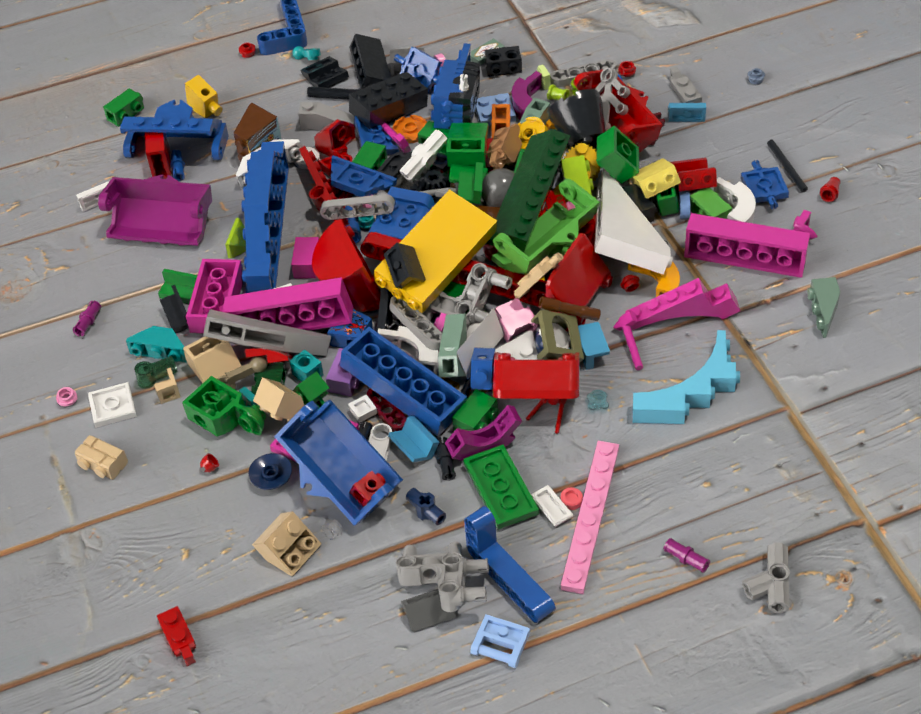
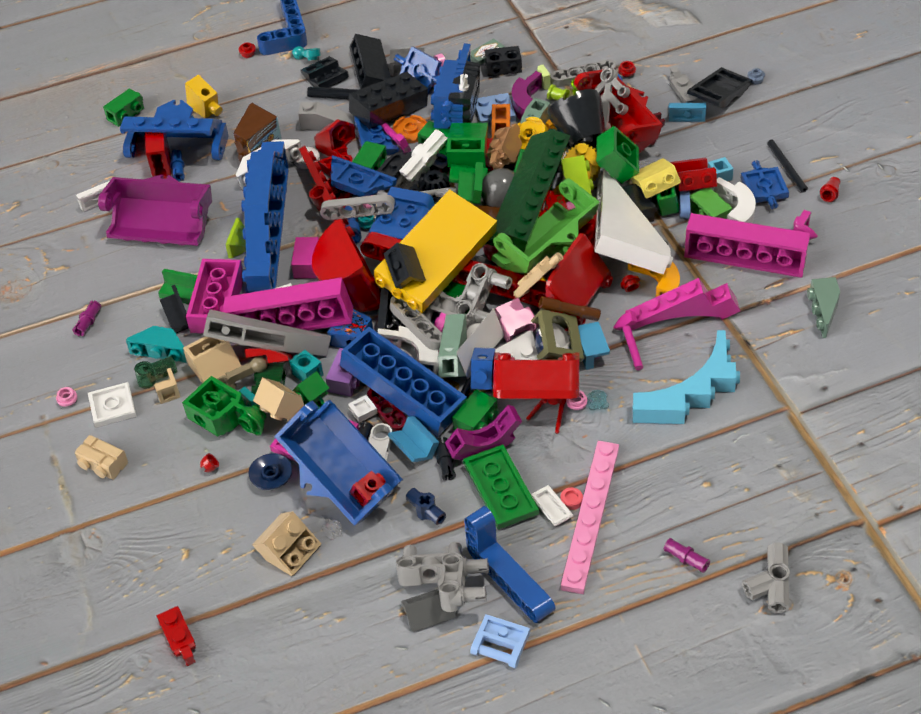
none -> bright pink plate [566,390,587,410]
none -> black slope [687,67,752,108]
none -> medium azure plate [708,157,734,181]

